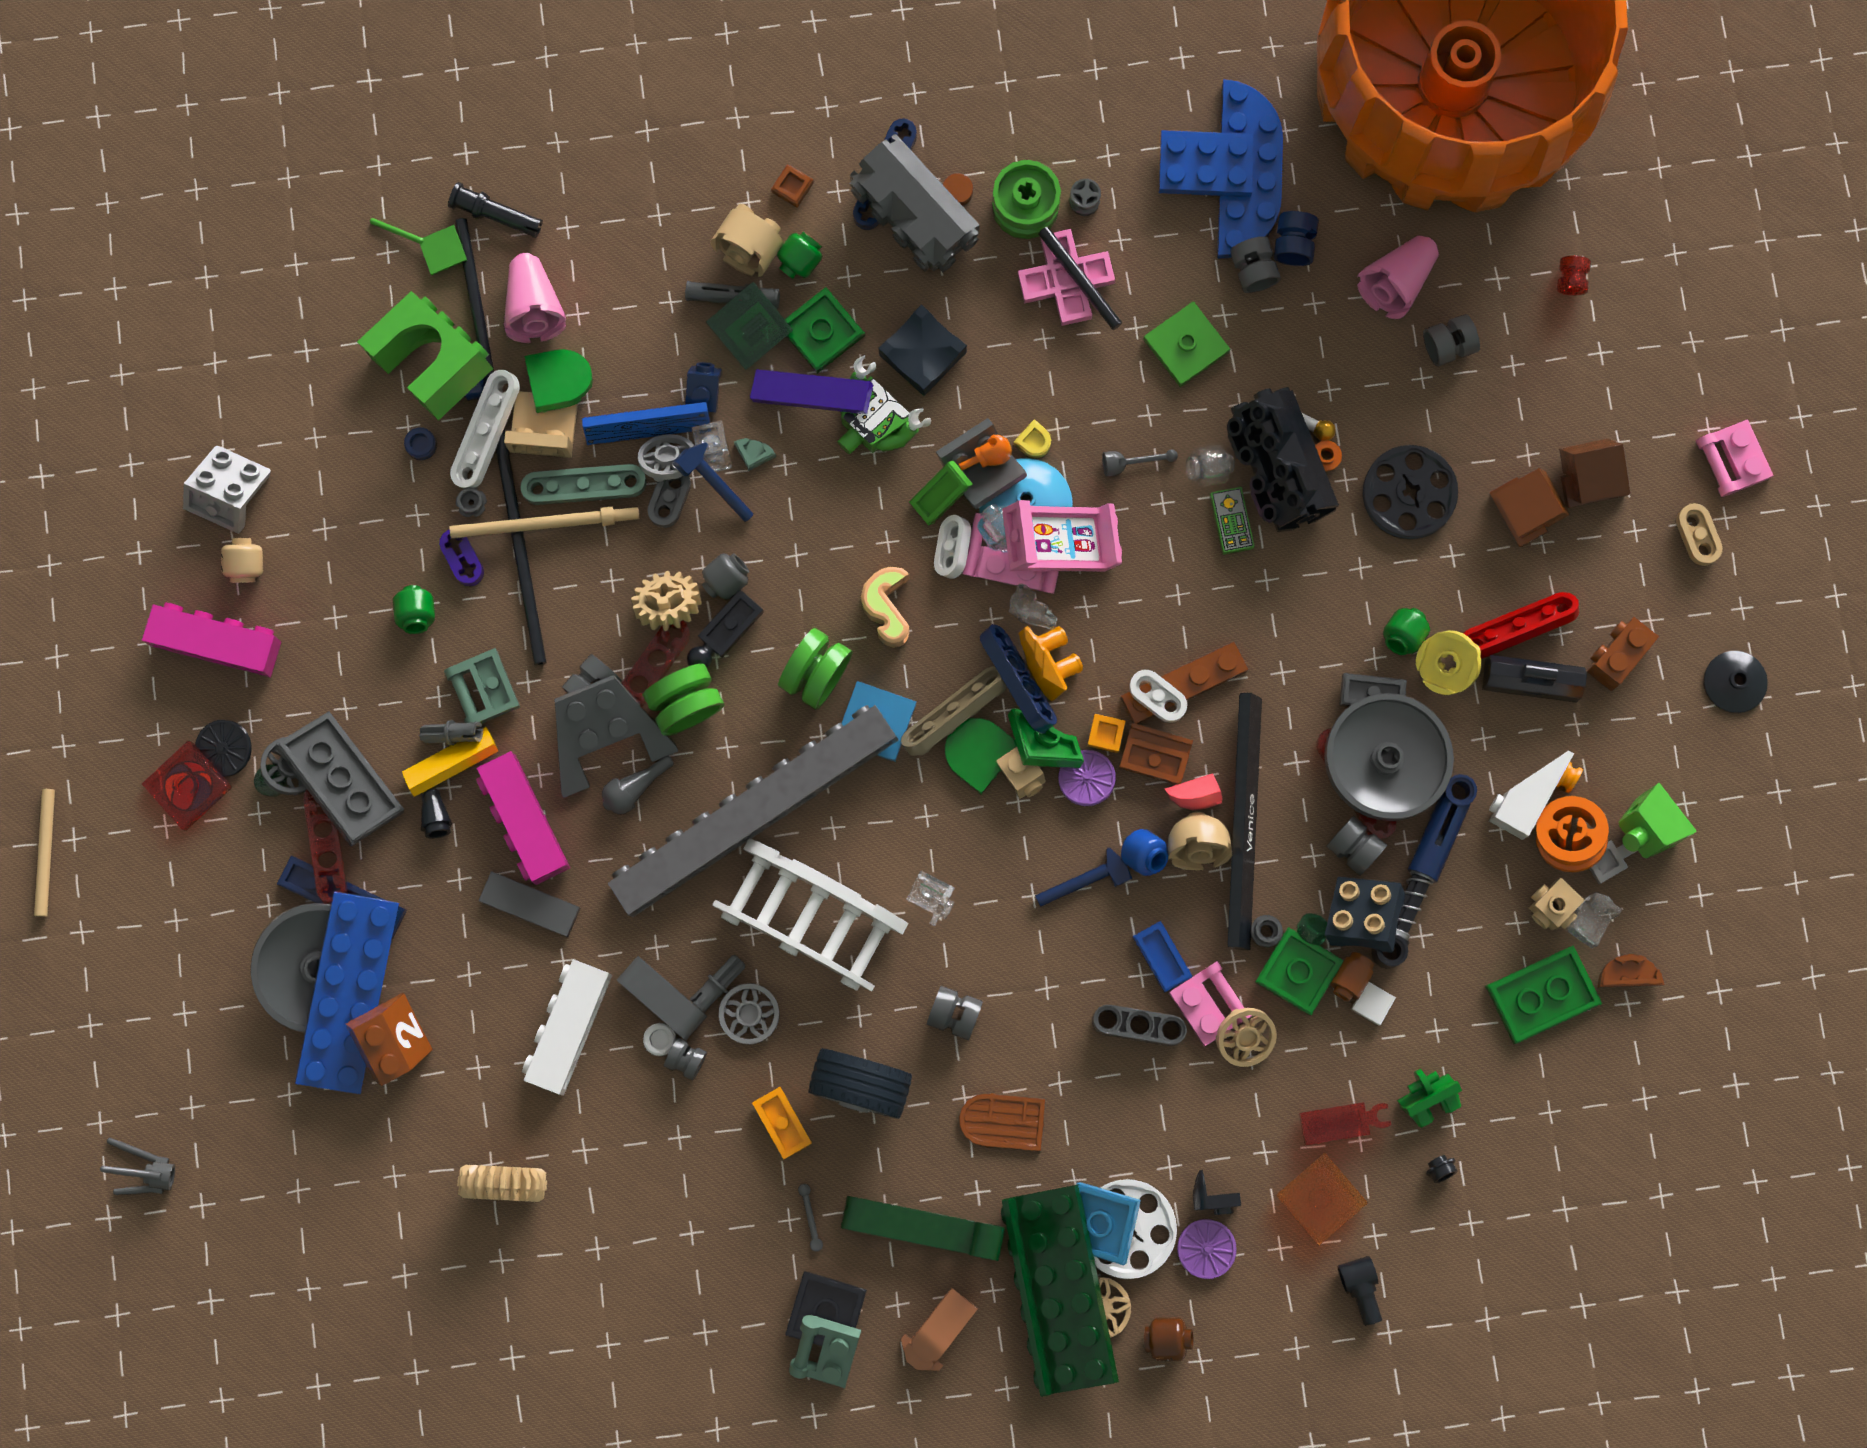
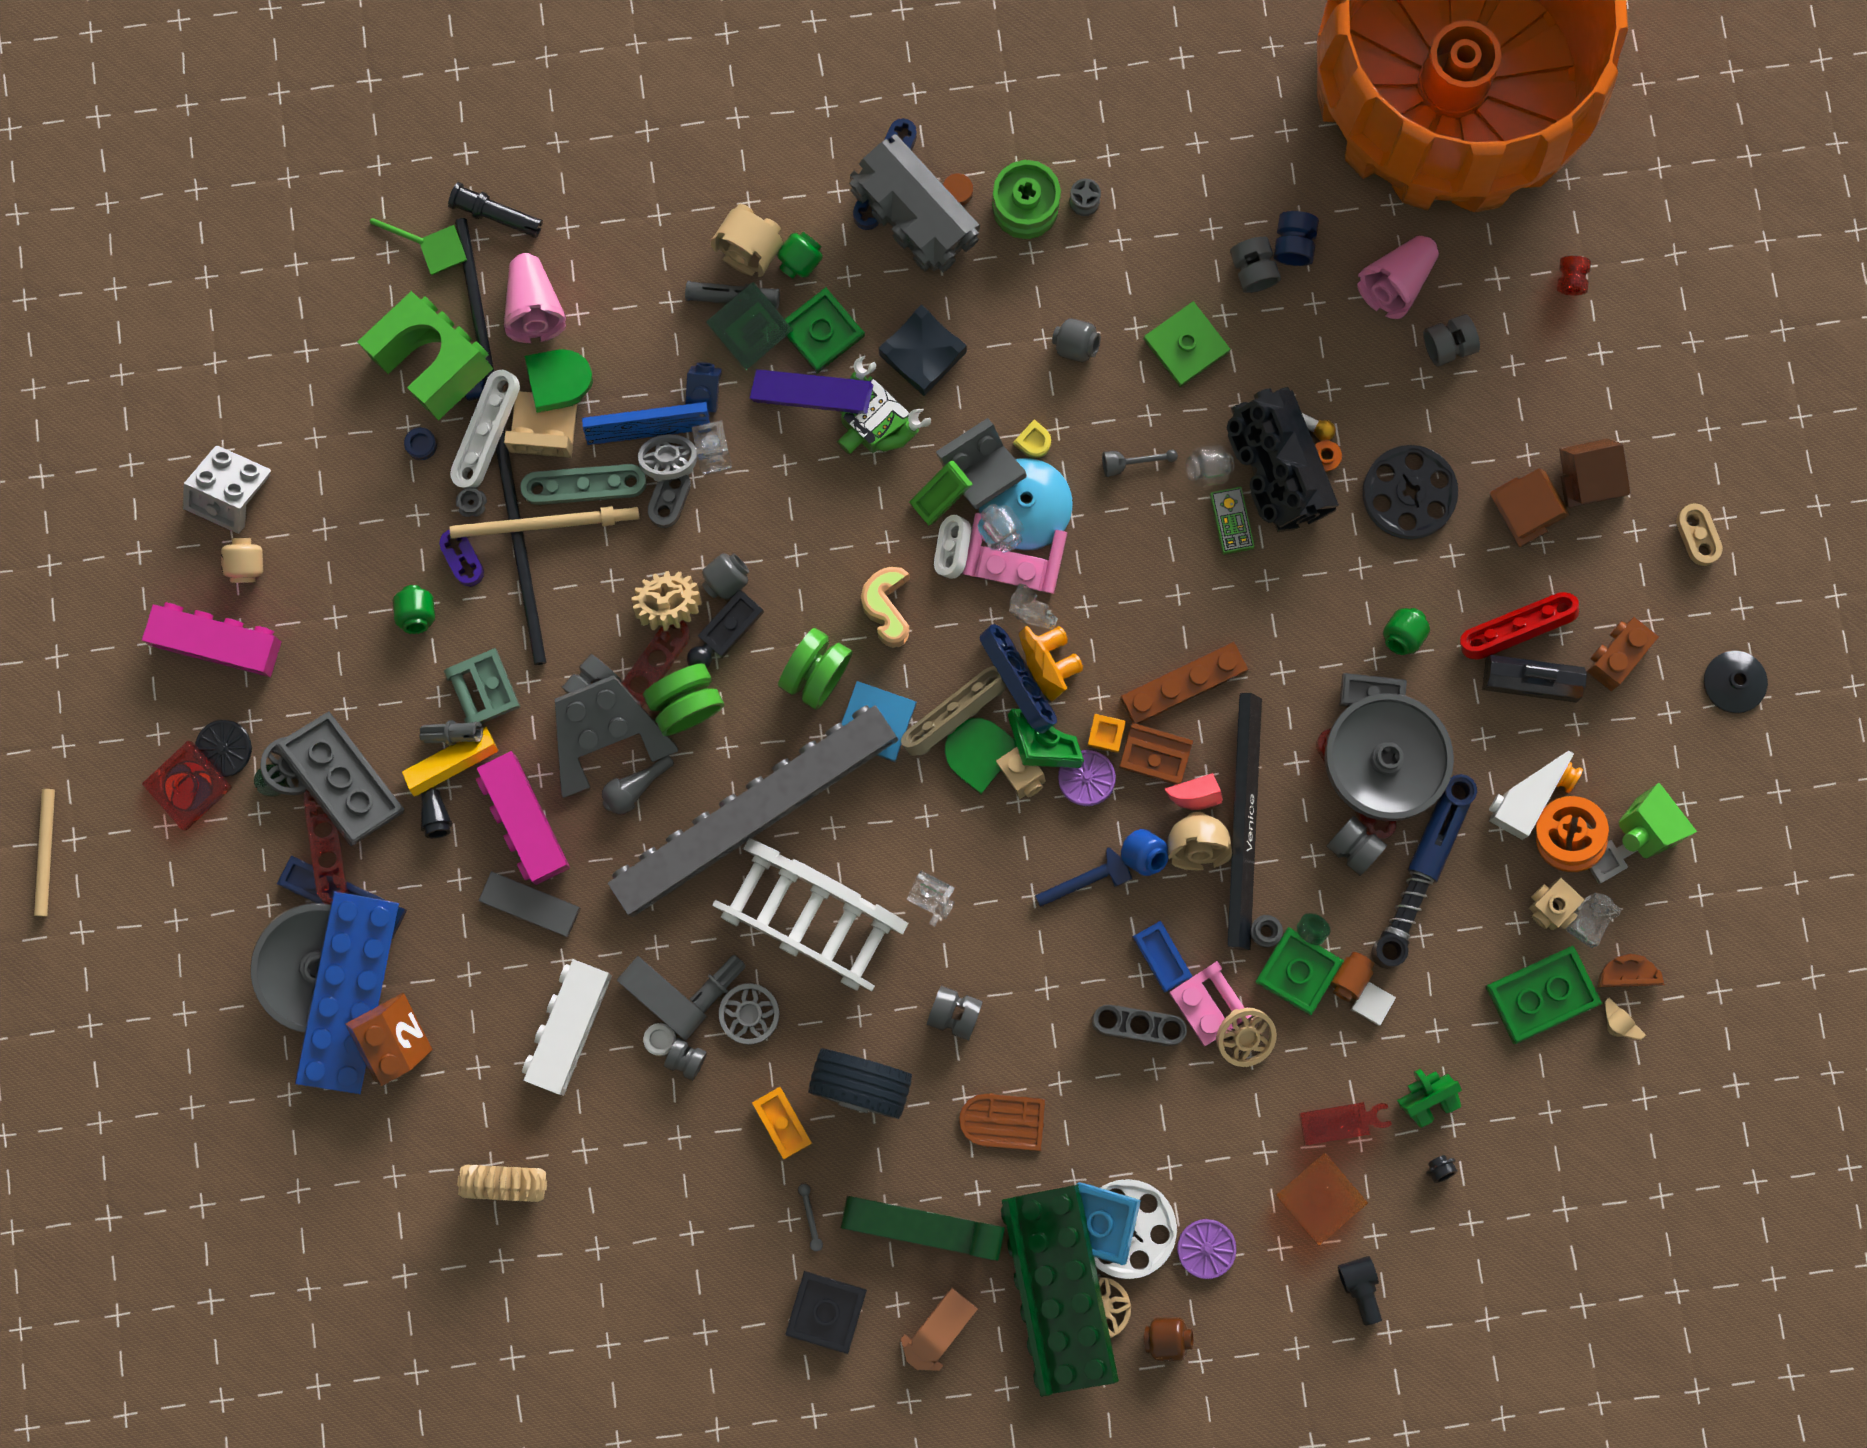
dark grey plant [100,1138,175,1195] -> none
dark blue piece [673,442,754,522] -> none
sand green tile [734,438,776,471] -> none
dark orange tile [771,164,814,208] -> none
sand green plate [789,1315,861,1388] -> none
orange piece [959,435,1012,471] -> none
bright pink panel [1002,500,1122,572] -> none
bright pink plate [1018,229,1115,326] -> none
black bar [1038,226,1122,330] -> none
white plate [1129,670,1187,723] -> none
blue plate [1159,79,1283,259] -> none
black plate [1193,1170,1241,1215] -> none
black brick [1325,877,1405,953] -> none
light yellow plate [1416,630,1481,695] -> none
bright pink plate [1696,419,1774,497] -> none
none -> dark grey head [1052,318,1101,363]
none -> tan piece [1604,997,1646,1040]

